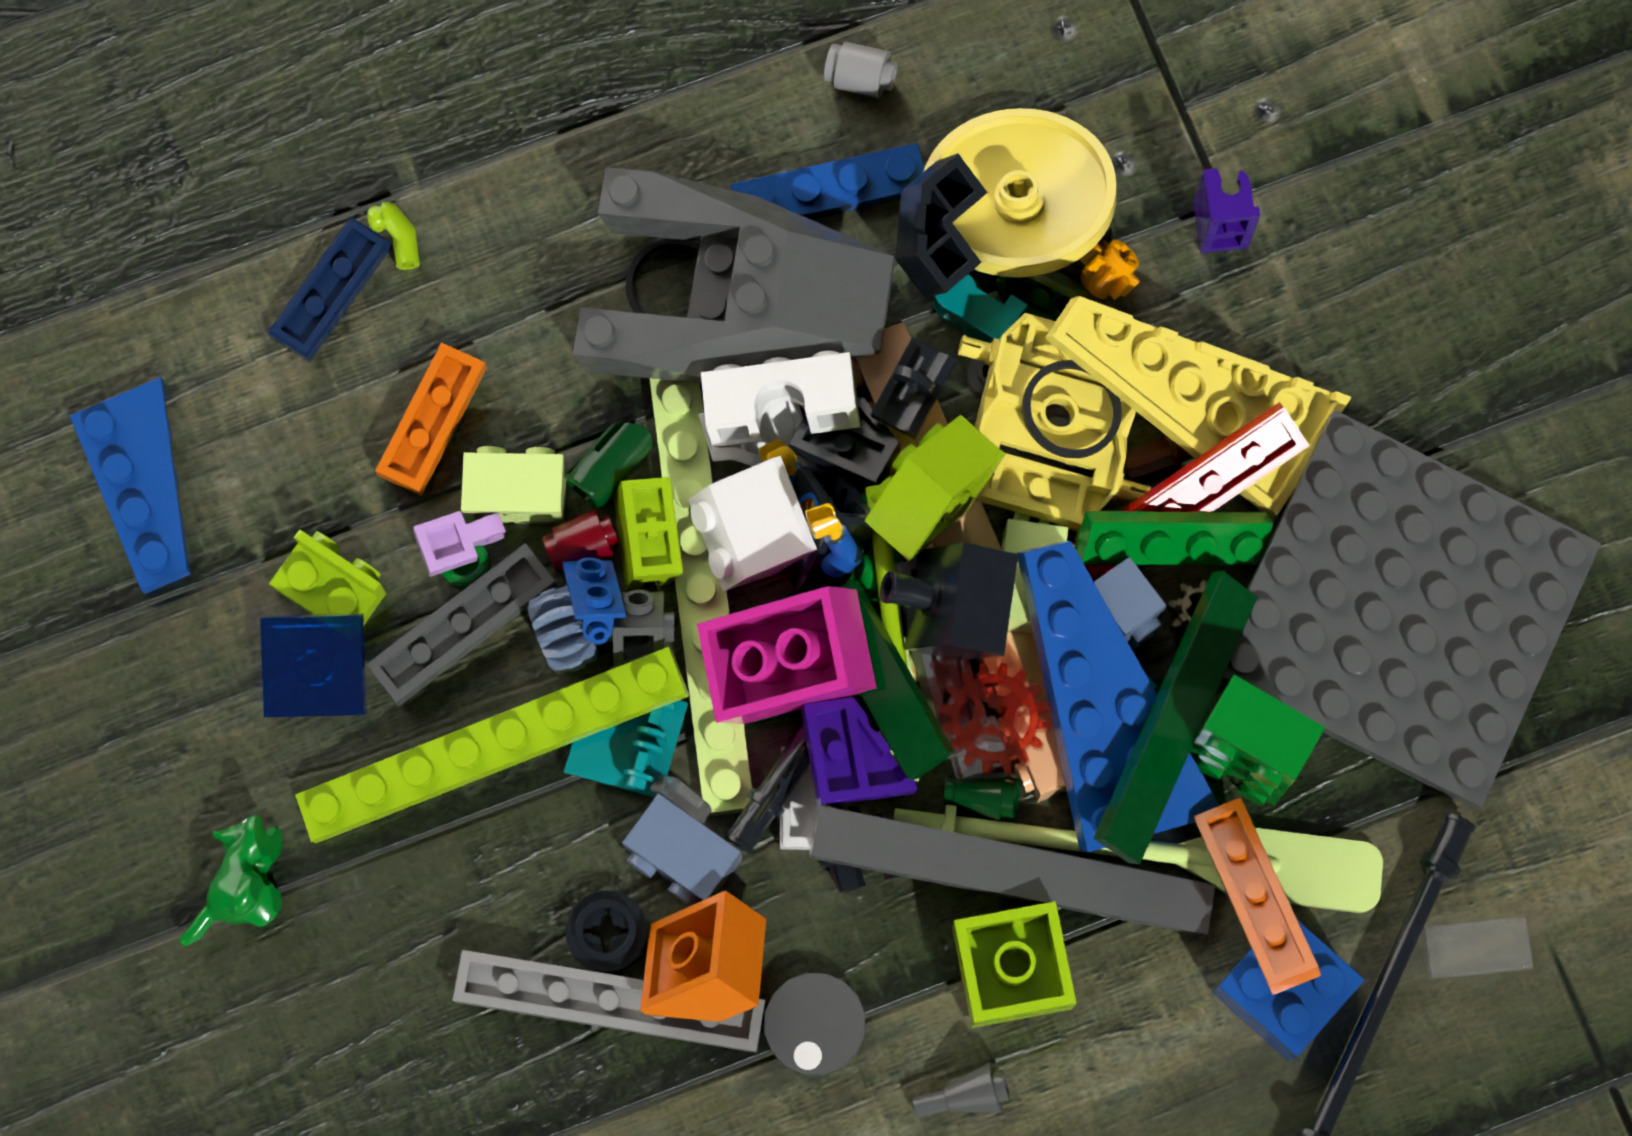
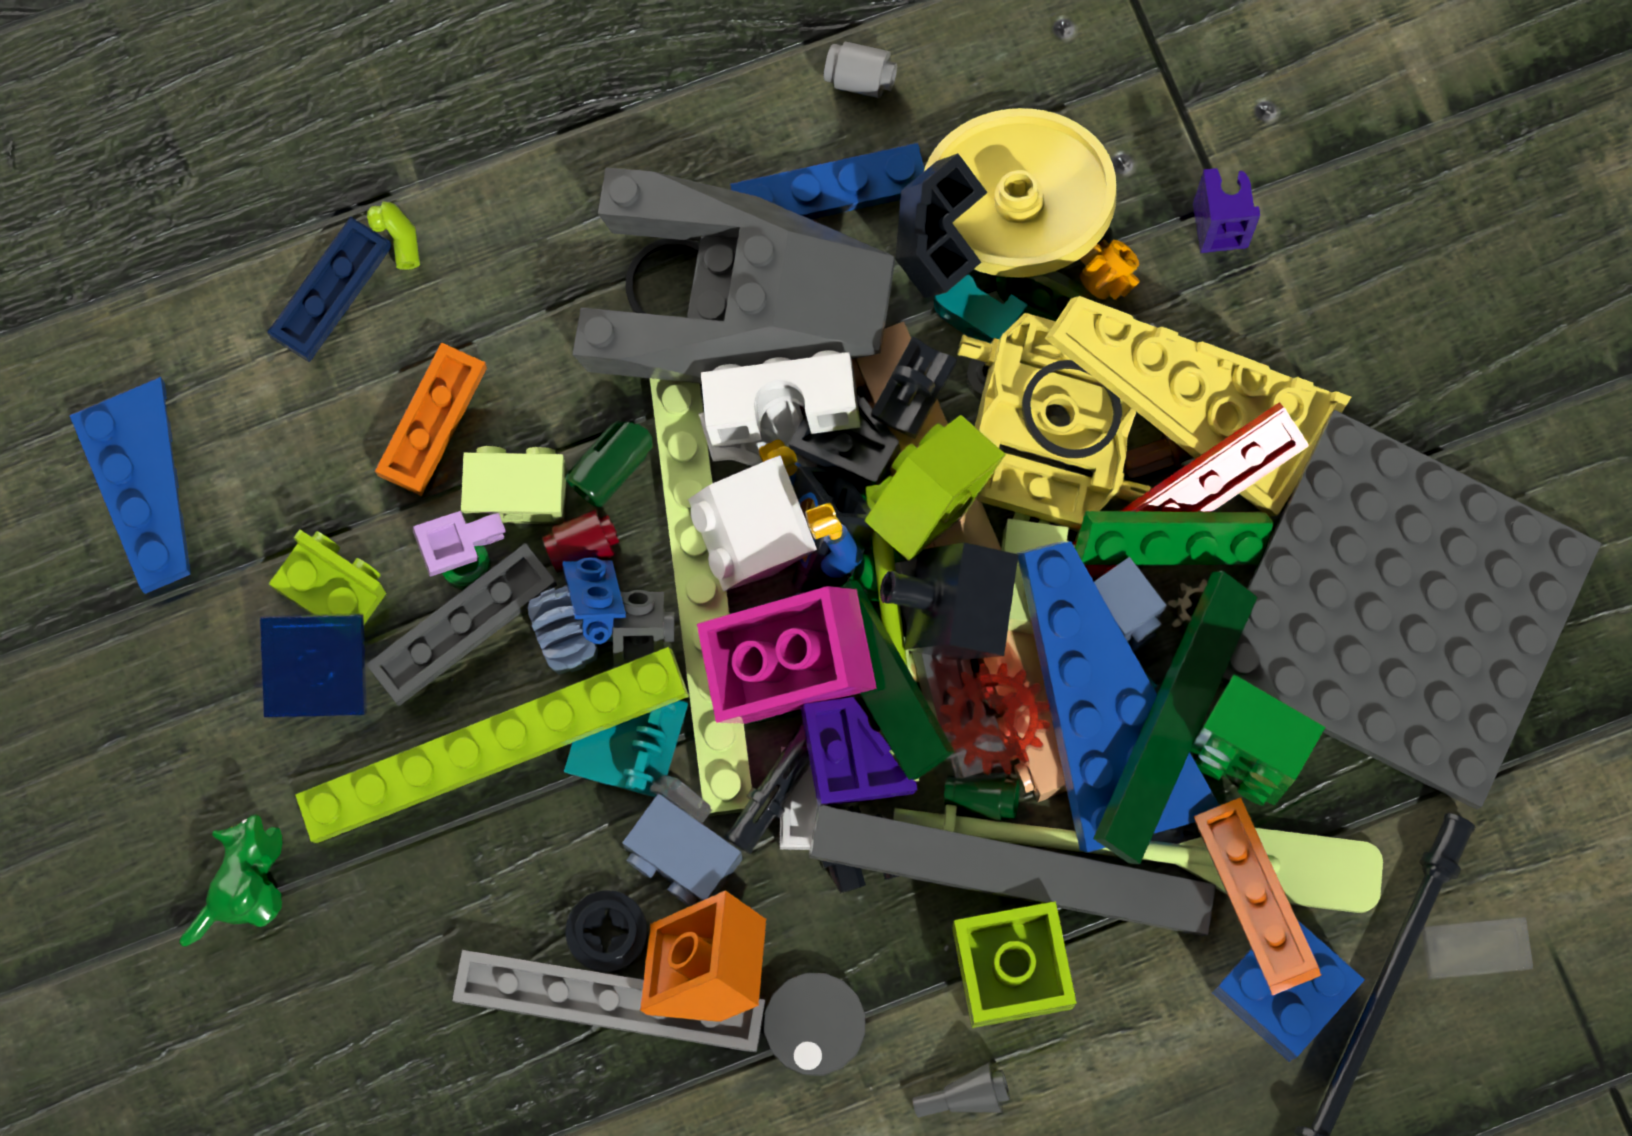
lime hinge [613,477,683,591] -> none

